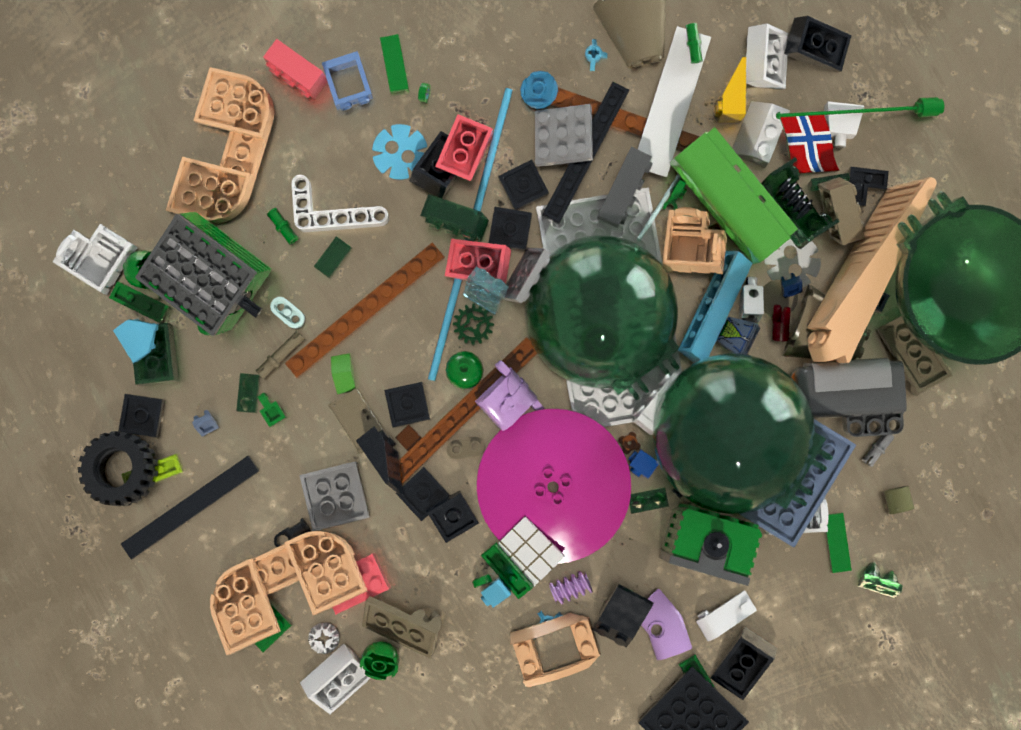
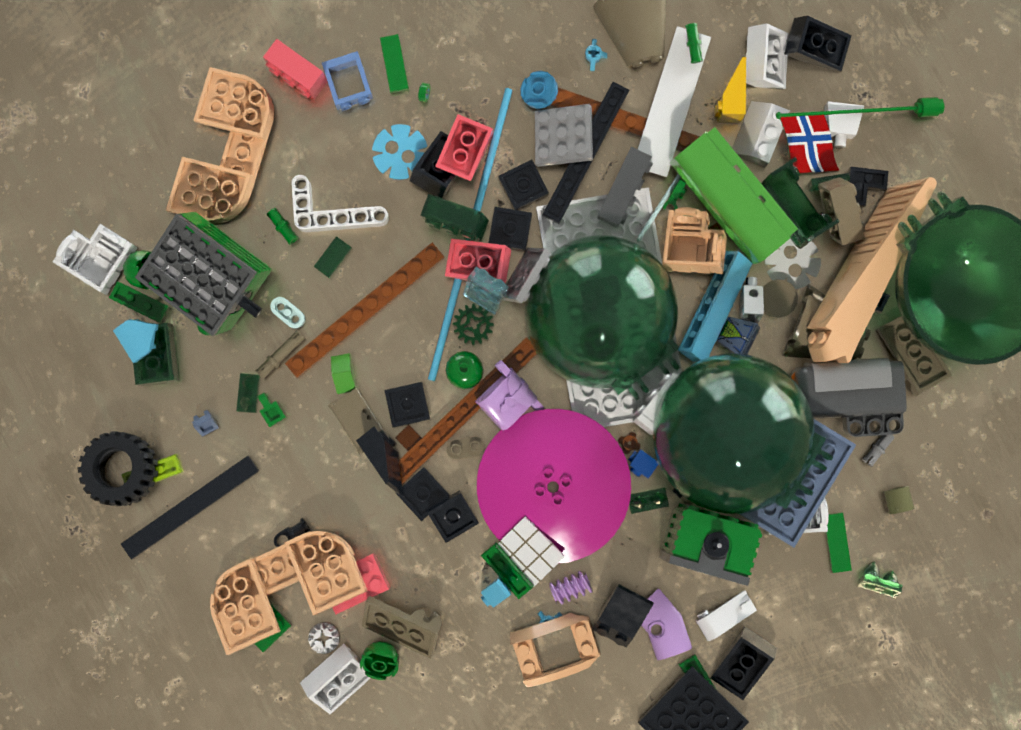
black plate [118,394,164,438] -> none
light grey plate [299,461,370,531] -> none
green tile [472,574,492,588] -> none
dark red hinge [772,304,791,342] -> none
black piece [775,176,816,220] -> none
dark blue tile [781,273,803,298] -> none

